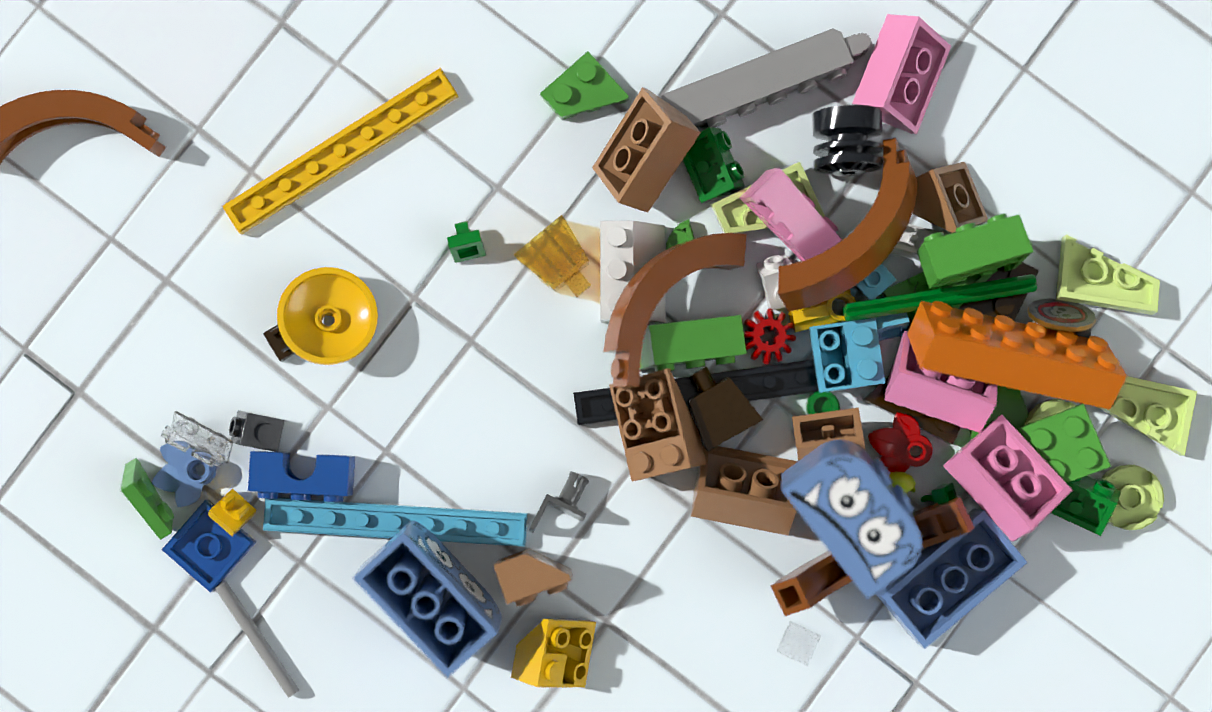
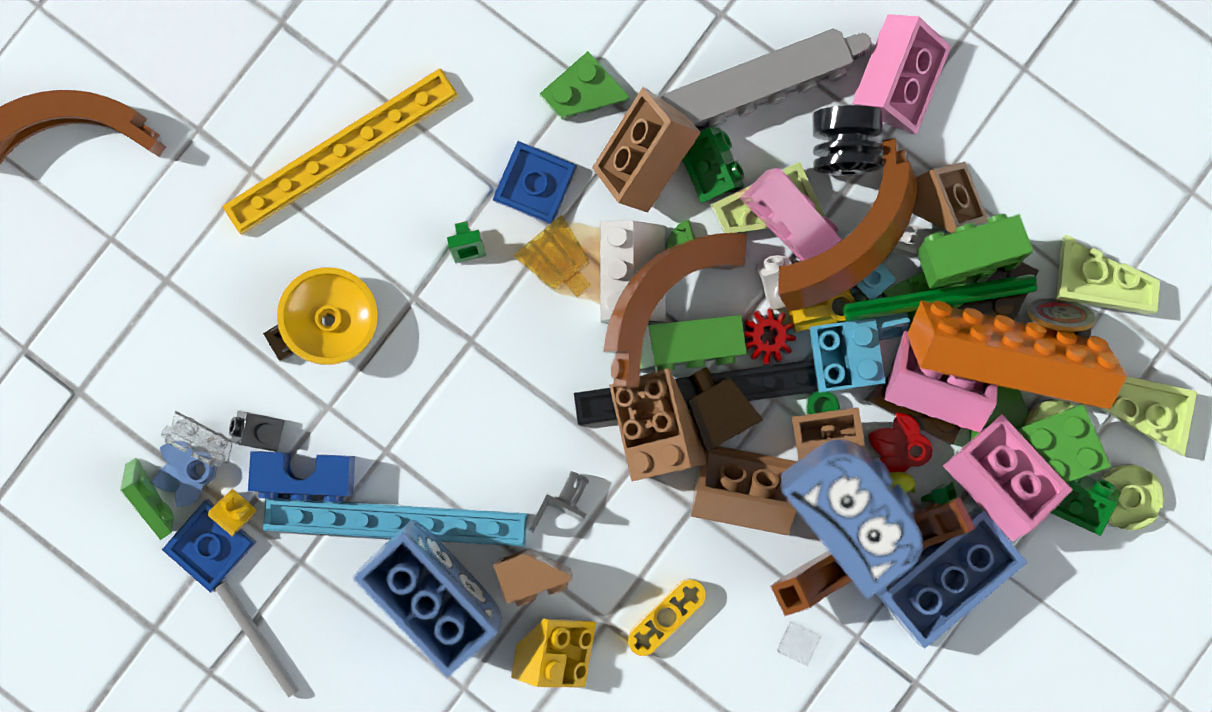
none -> blue tile [492,140,577,226]
none -> yellow beam [628,578,706,656]

